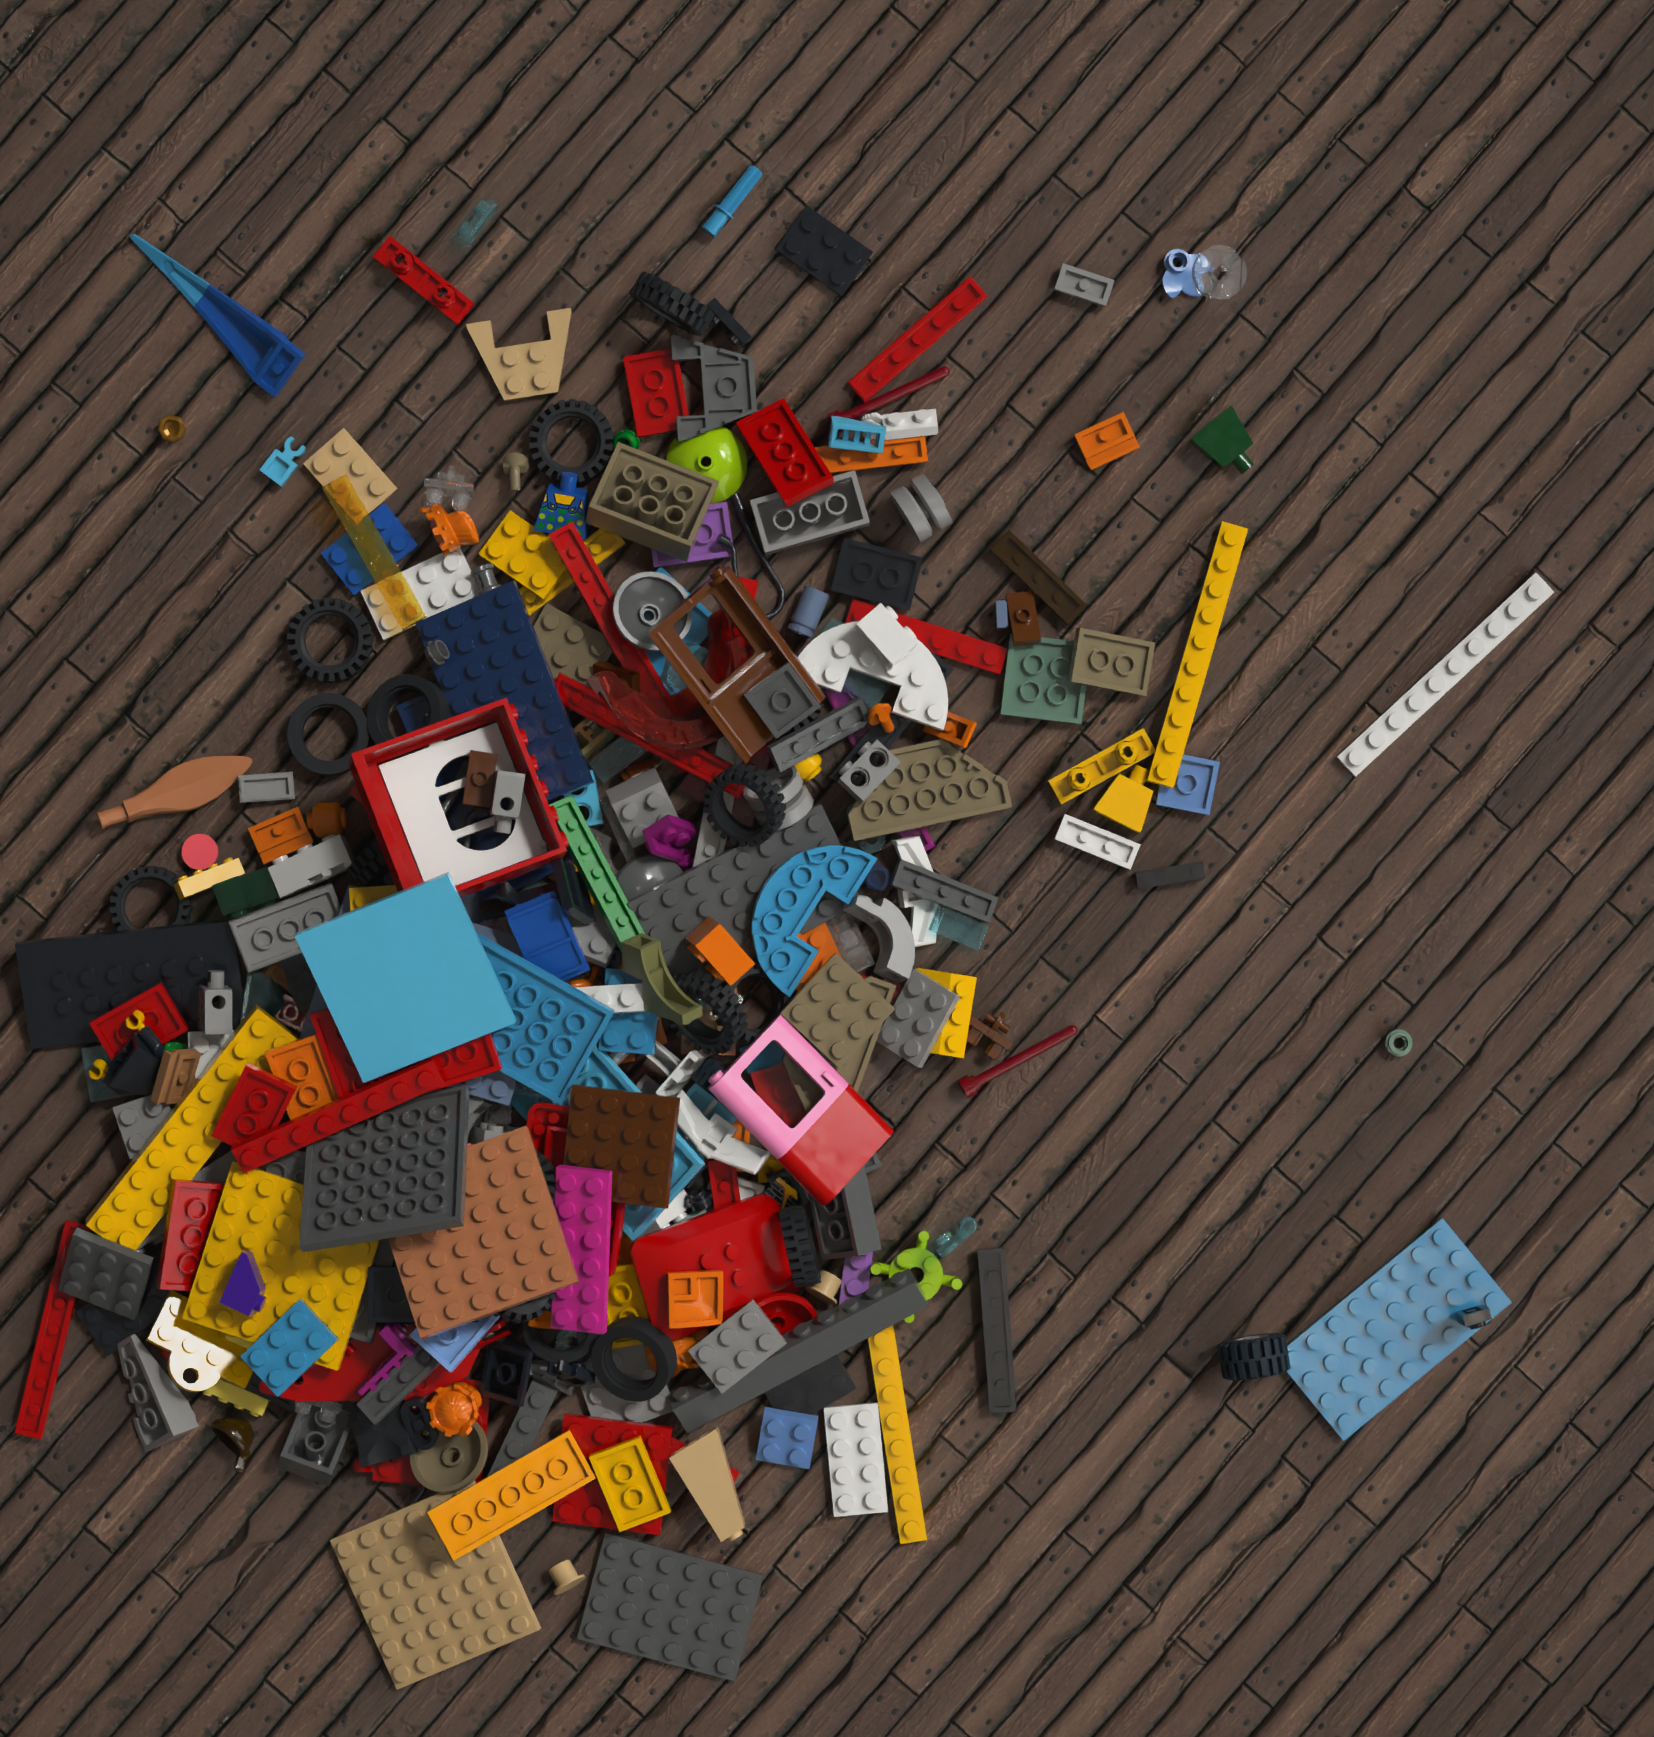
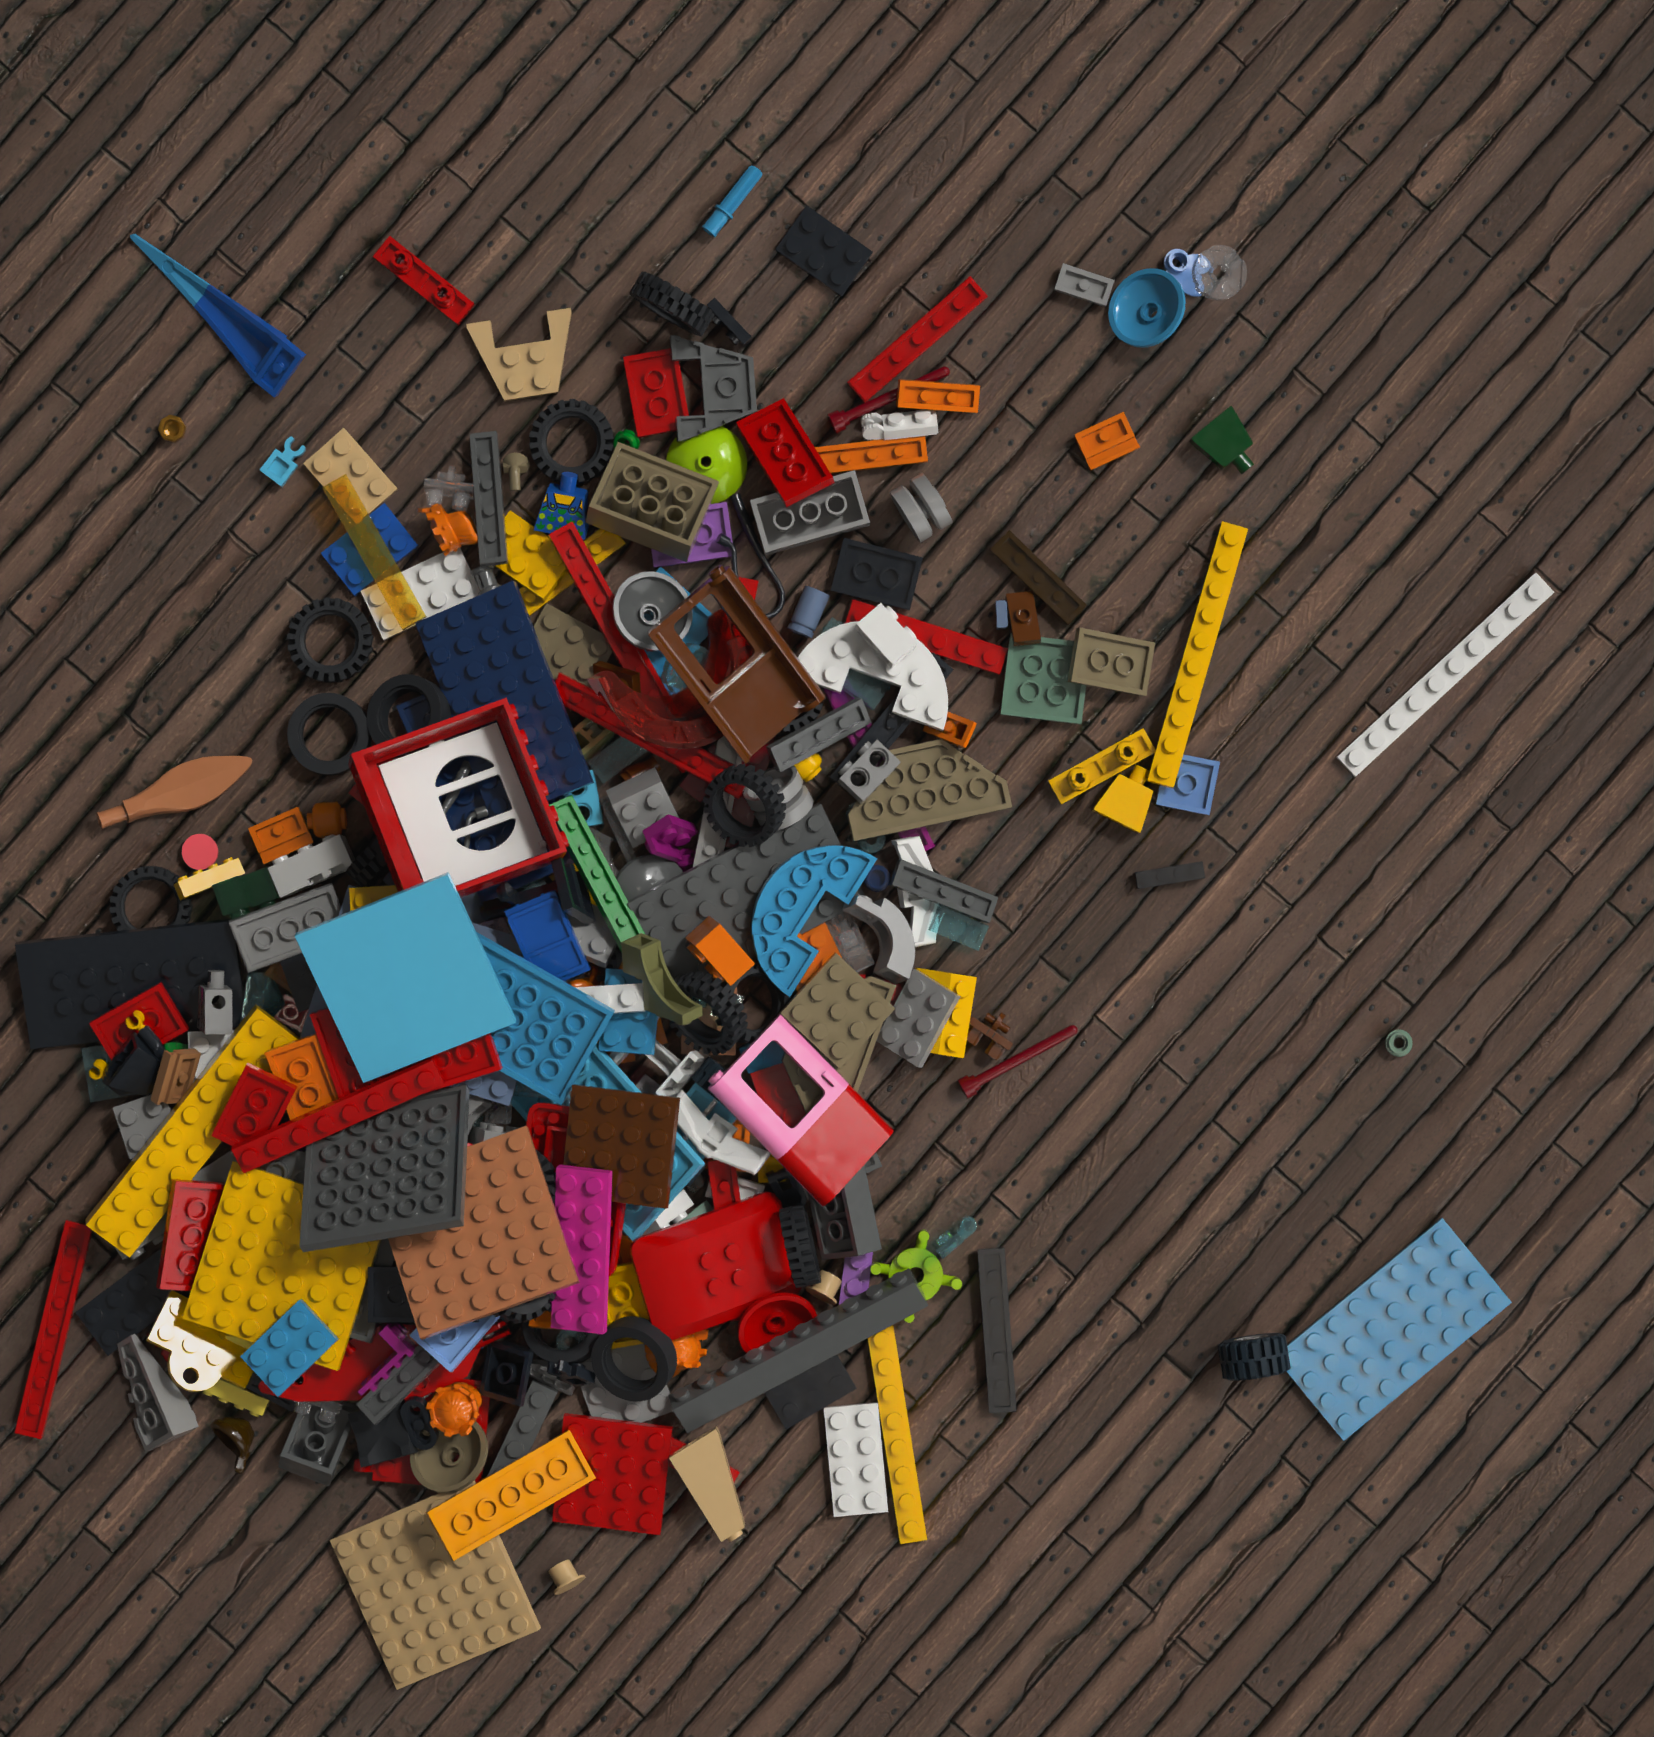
dark grey plate [58,1228,154,1320] -> none
dark purple slope [219,1250,266,1316] -> none
light grey tile [238,772,295,803] -> none
dark grey plate [425,639,450,665] -> none
clear light blue plate [457,198,499,248] -> none
reddish brown plate [462,750,498,809] -> none
light grey torso [489,770,525,834] -> none
dark grey plate [577,1532,764,1682] -> none
yellow plate [589,1436,671,1532] -> none
orange plate [667,1270,723,1329] -> none
black plate [686,1187,713,1211] -> none
light grey plate [688,1299,787,1394] -> none
dark grey plate [744,662,821,739] -> none
medium blue plate [756,1407,819,1469] -> none
sticker [763,1177,798,1208] -> none
medium azure slope [828,416,886,454] -> none
orange plate [867,703,894,733] -> none
white plate [1055,814,1141,870] -> none
black plate [1455,1305,1492,1330] -> none
none -> dark grey plate [470,431,508,567]
none -> orange plate [896,379,980,413]
none -> dark azure dish [1108,268,1186,348]

